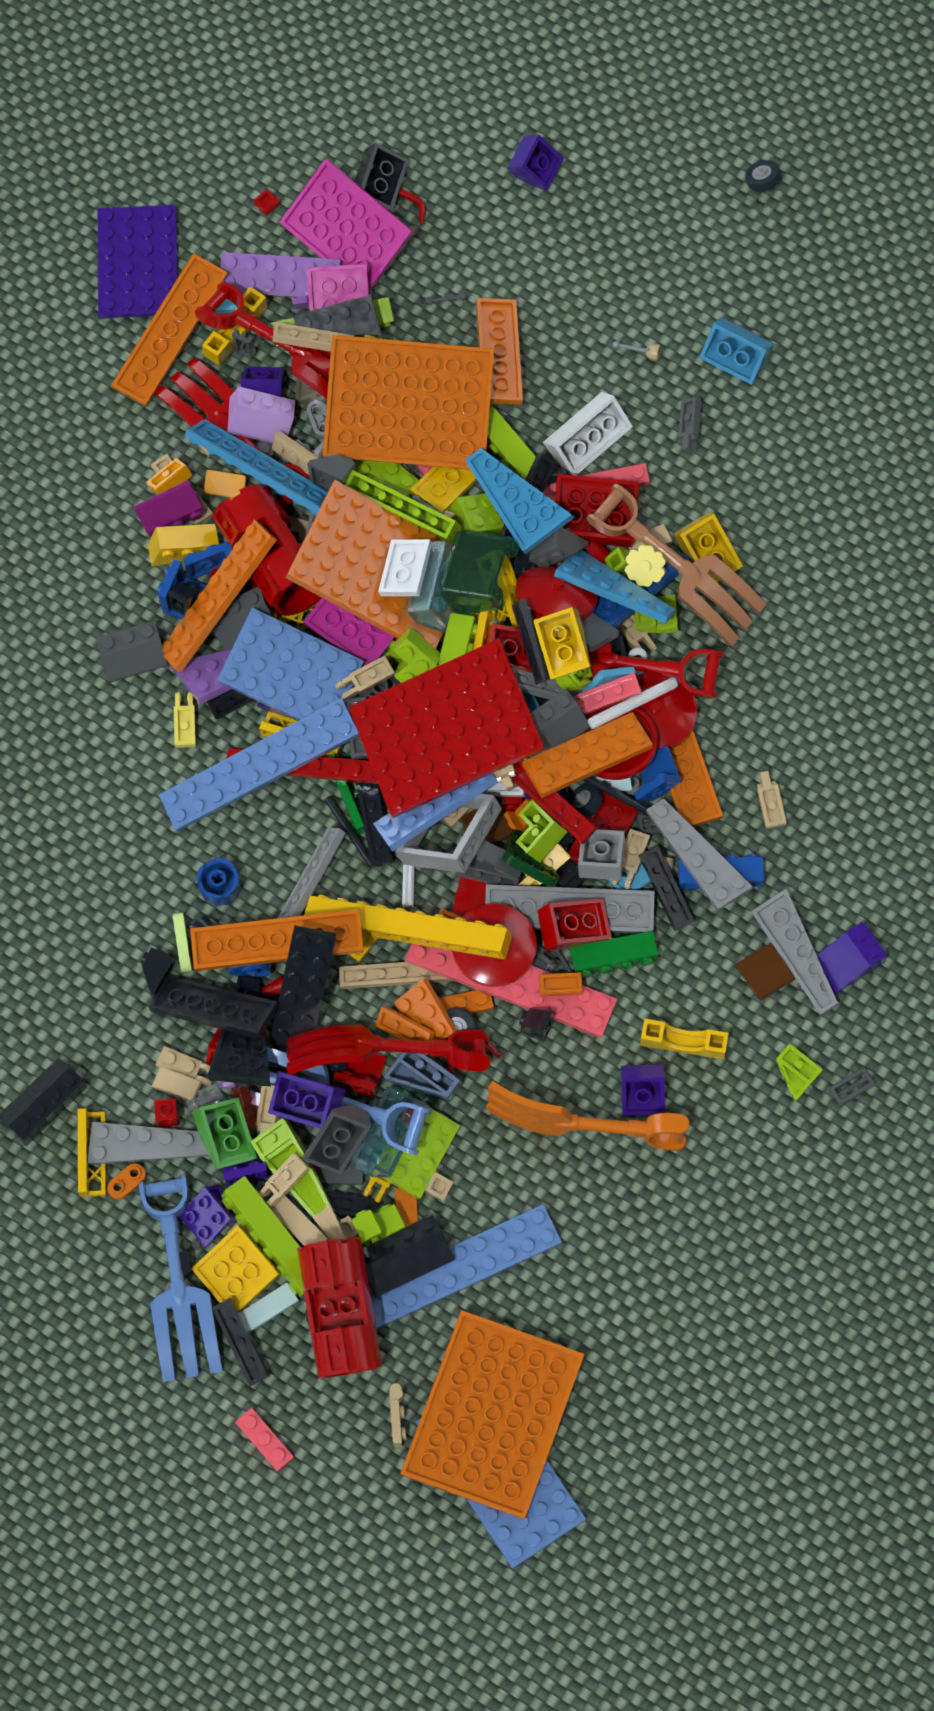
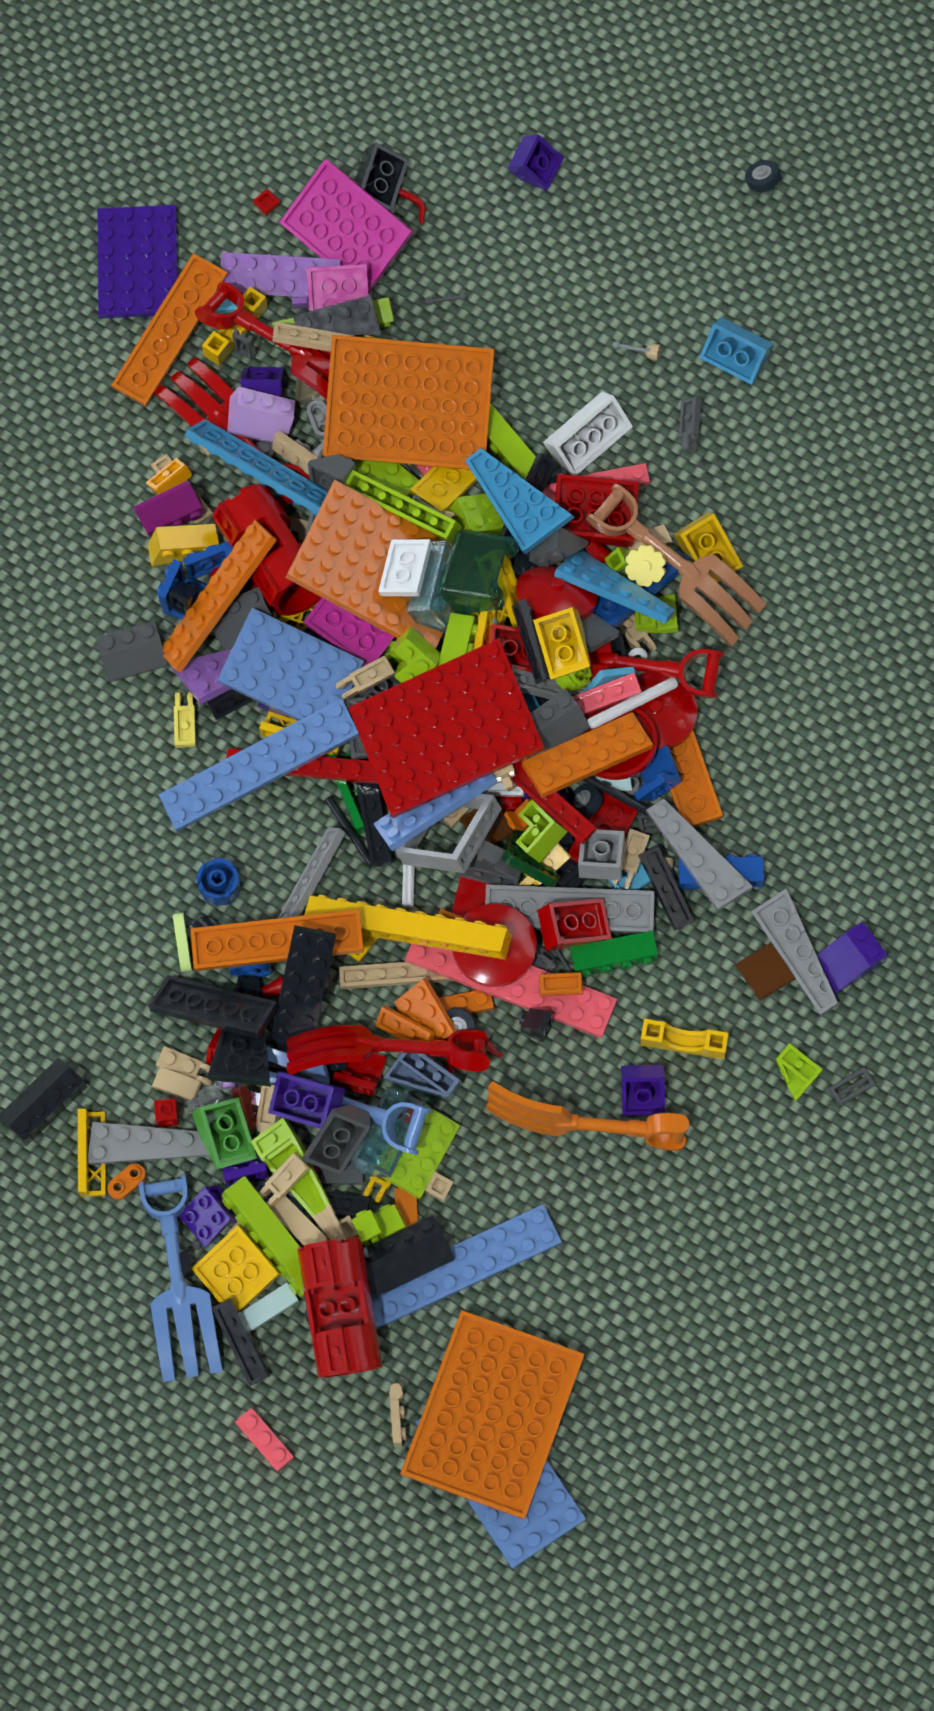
black slope [141,947,176,998] -> none
light orange slope [204,470,247,498] -> none
orange plate [476,298,523,405] -> none
tan hinge [757,771,787,829] -> none

